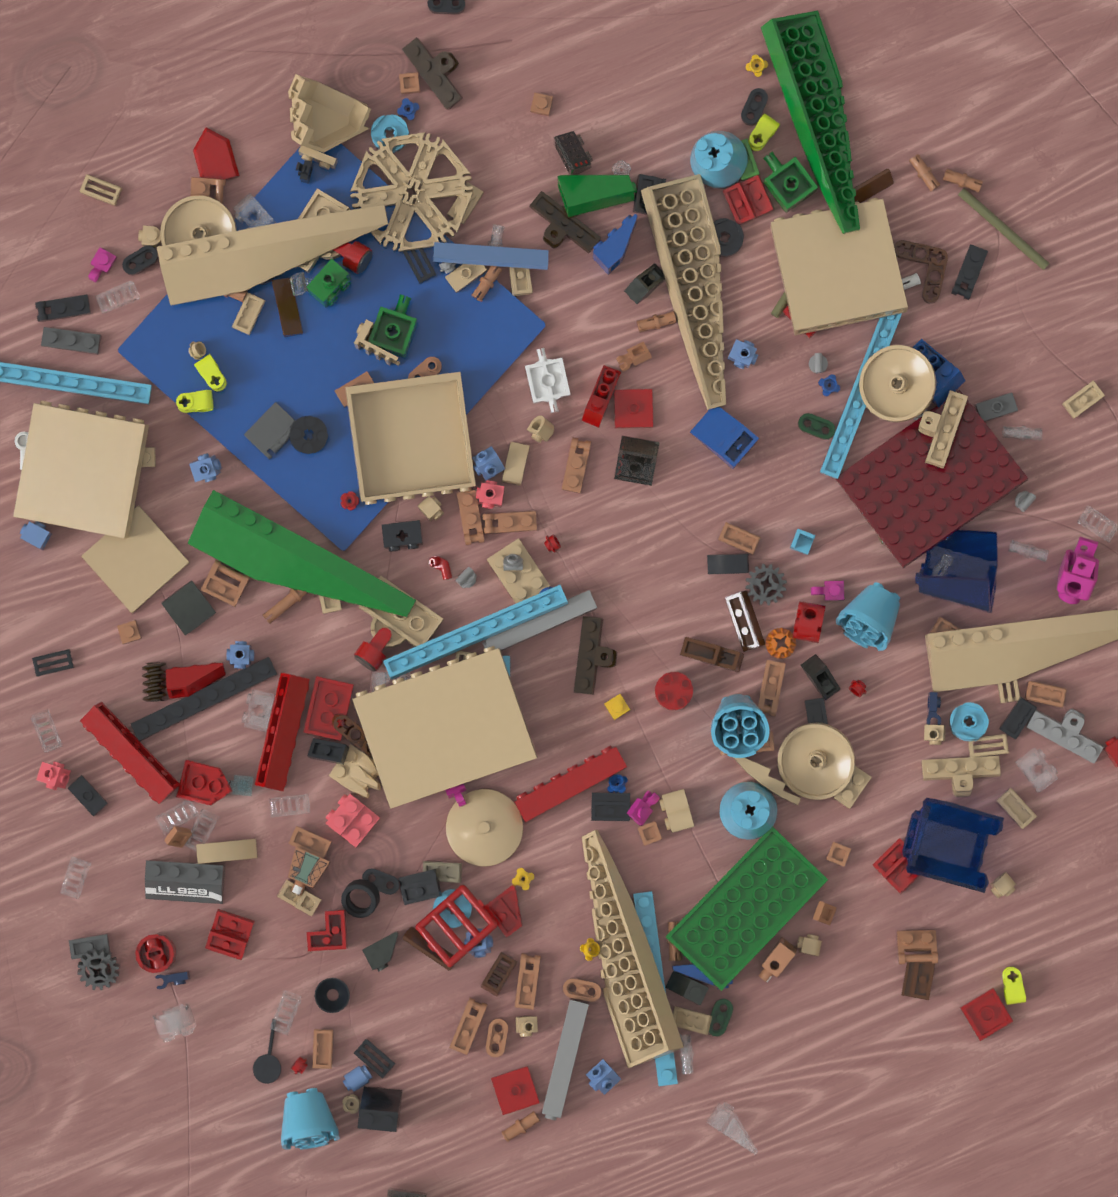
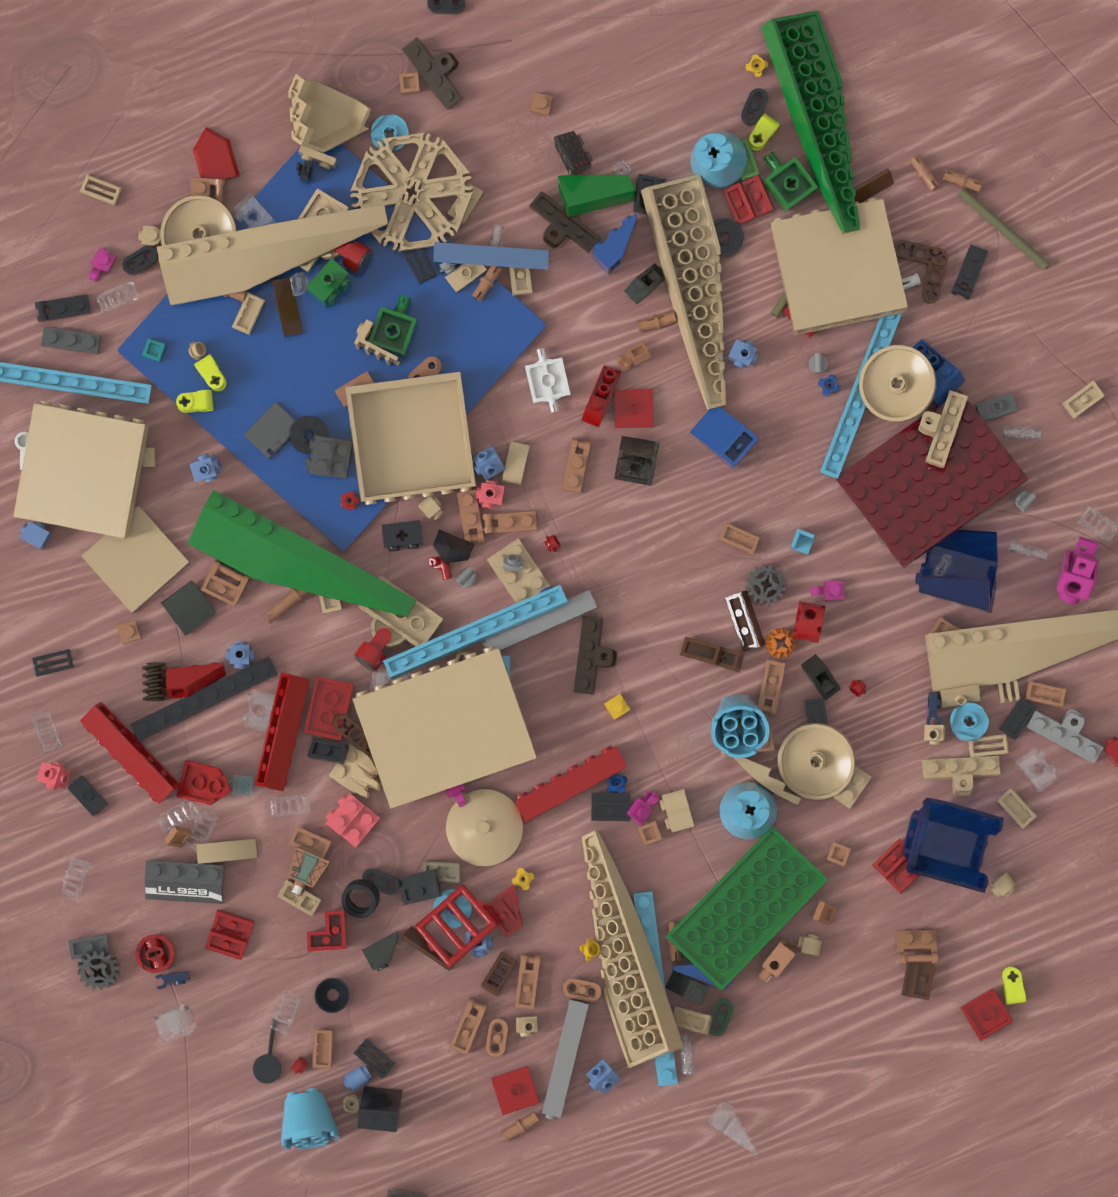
blue plate [397,98,419,120] -> none
tan plate [527,416,554,443] -> none
red brick [655,672,693,711] -> none
black slope [707,554,749,574] -> none
dark green plate [798,413,835,440] -> none
medium azure cone [836,582,901,651] -> none
none -> teal tile [142,338,167,363]
none -> dark grey plate [305,435,352,479]
none -> black slope [433,529,474,563]
none -> tan plate [940,684,980,708]

